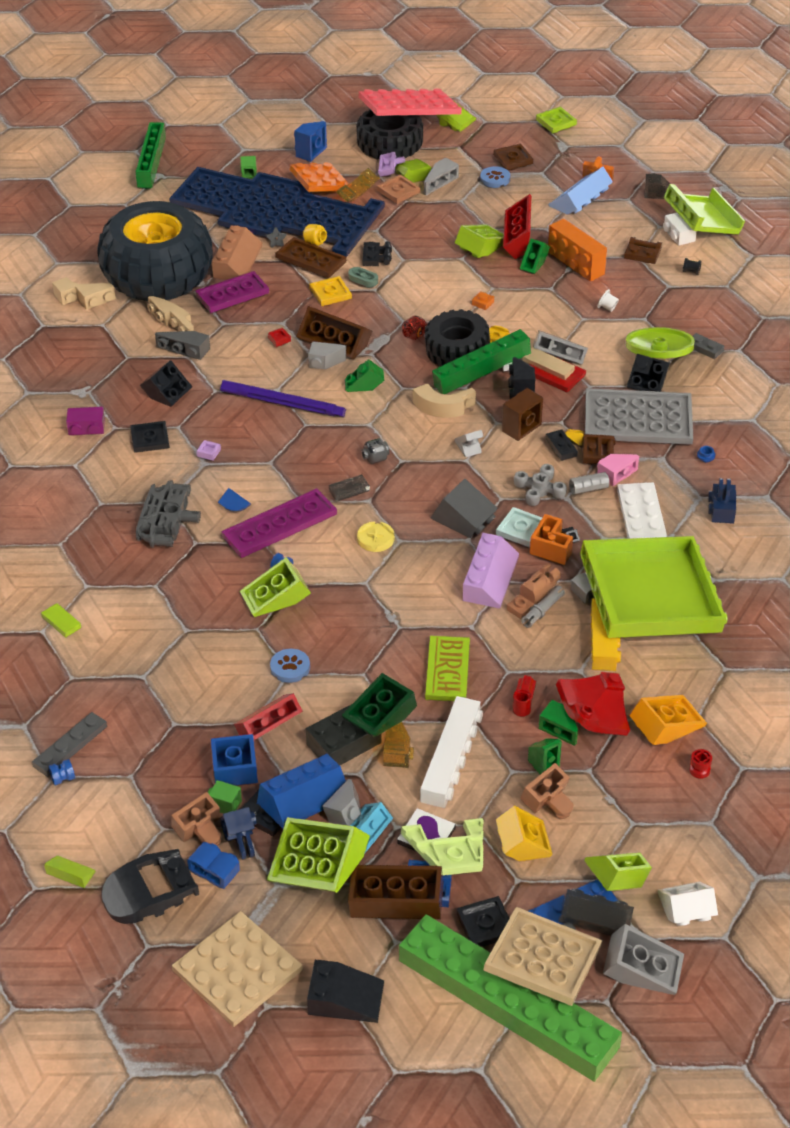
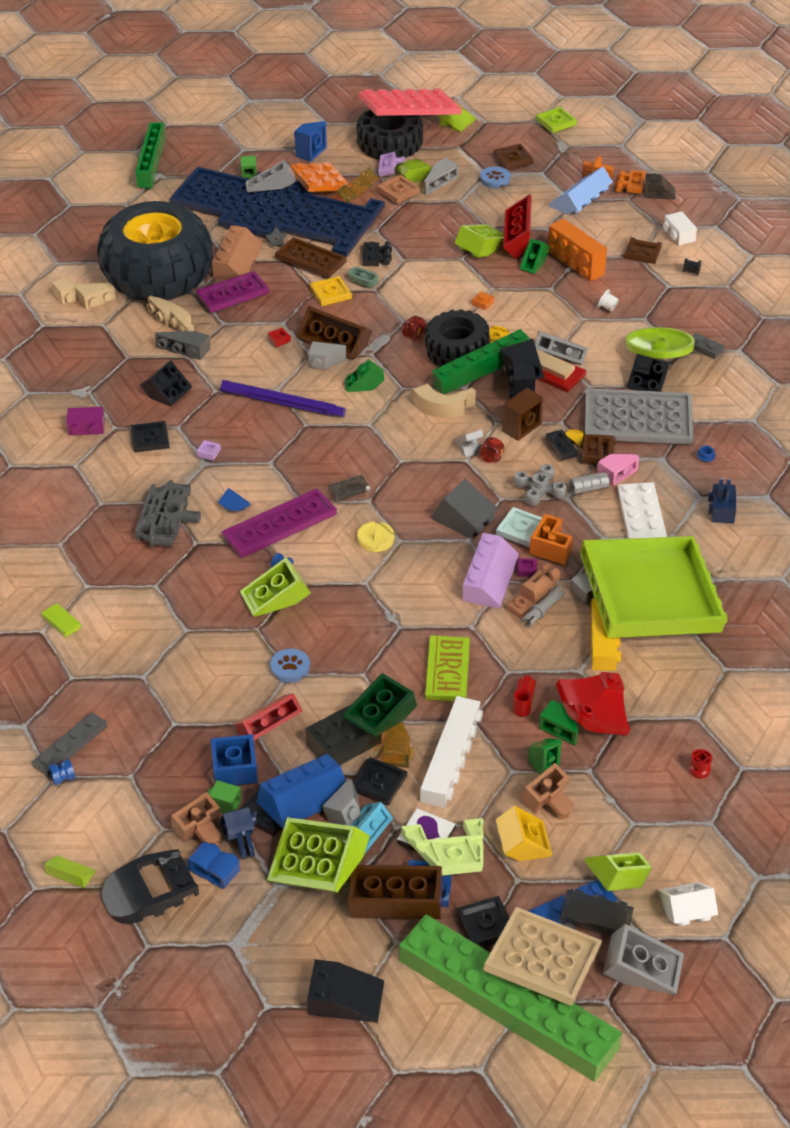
tan plate [172,911,303,1027] -> none
yellow head [303,224,327,246] -> none
dark grey head [361,438,390,464] -> none
black piece [562,527,580,543] -> none
light orange slope [630,695,707,745] -> none
lime panel [663,184,745,234] -> none
none -> light grey slope [246,160,296,192]
none -> black tile [353,757,408,806]
none -> clear red head [479,437,505,463]
none -> black slope [500,339,544,380]
none -> magenta tile [518,558,537,577]
none -> orange plate [615,170,646,194]

